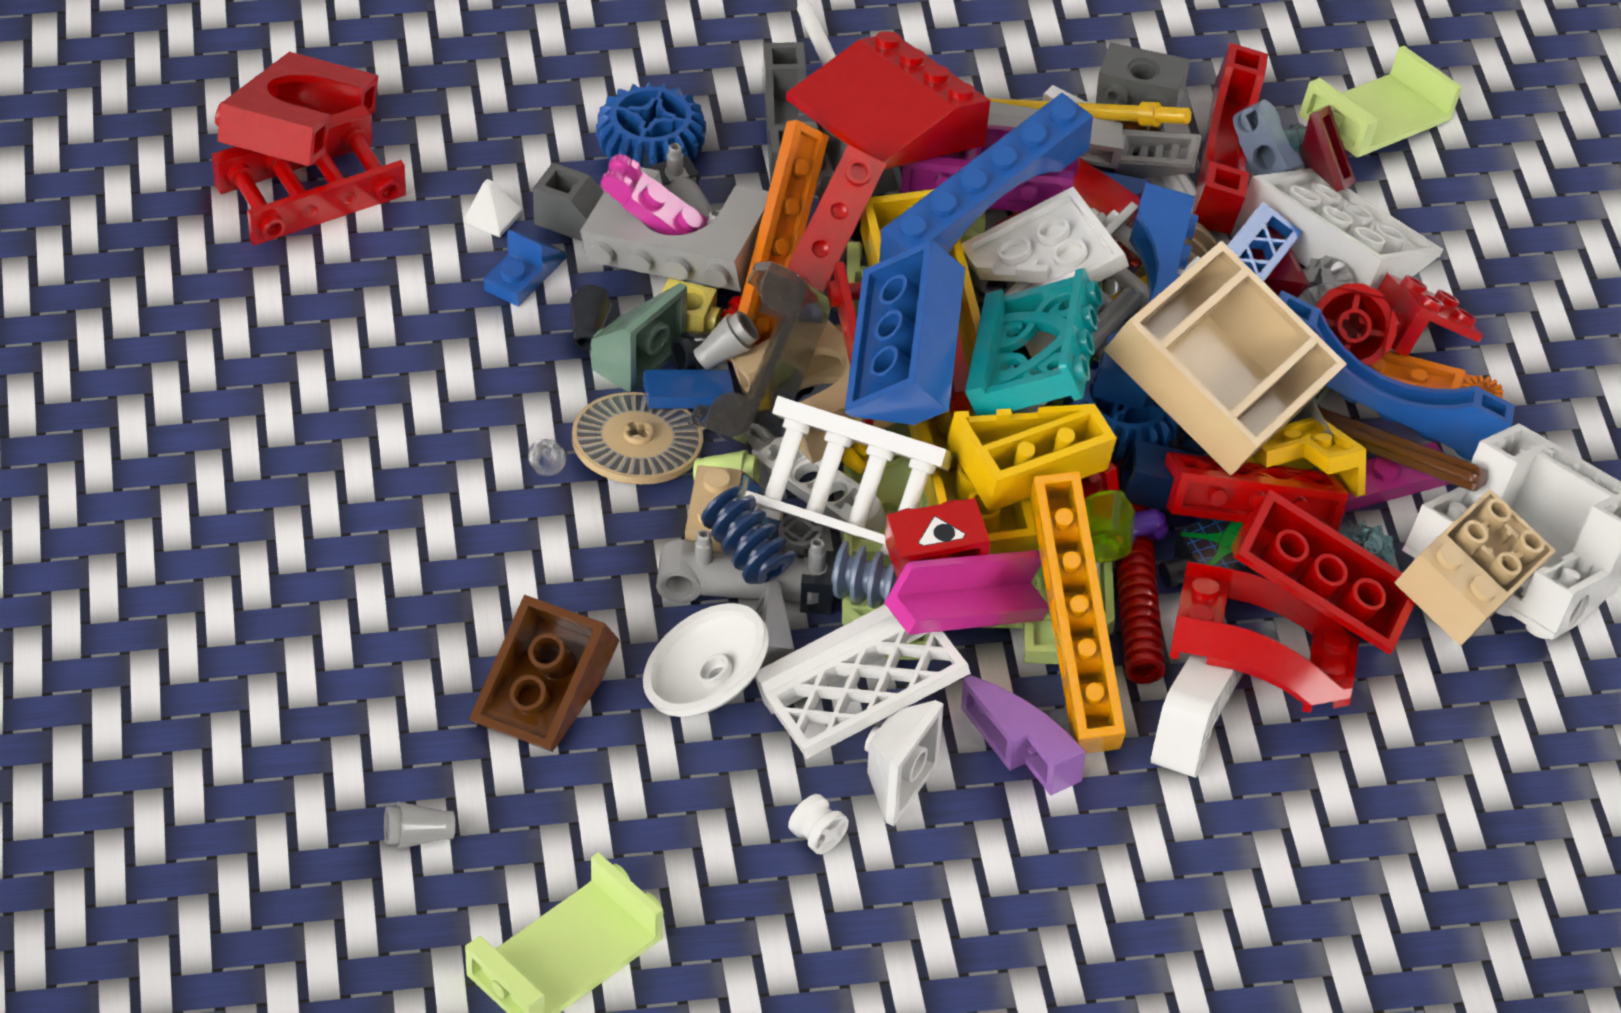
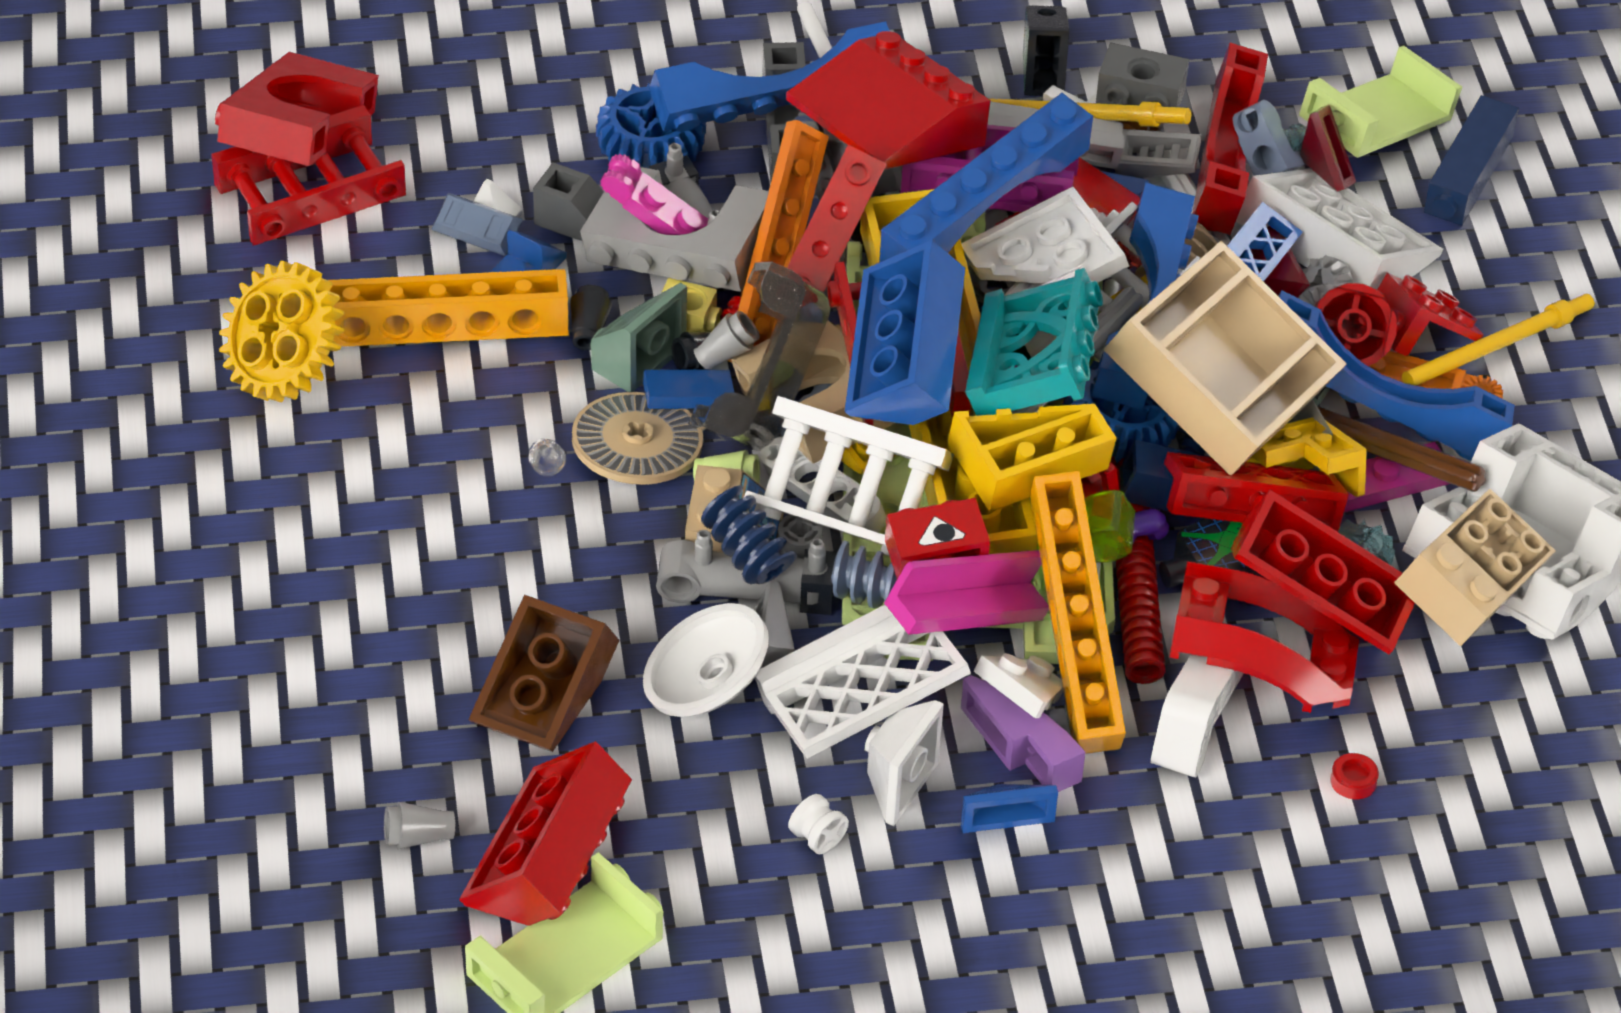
none -> yellow gear [219,261,344,402]
none -> light orange brick [328,269,569,347]
none -> sand blue tile [432,192,523,256]
none -> red slope [459,741,632,926]
none -> blue arch [649,21,889,132]
none -> blue slope [961,784,1058,833]
none -> white wing [974,653,1063,718]
none -> black torso [1023,5,1069,96]
none -> red tile [1330,753,1379,800]
none -> yellow bar [1402,293,1595,386]
none -> dark blue brick [1424,95,1519,226]

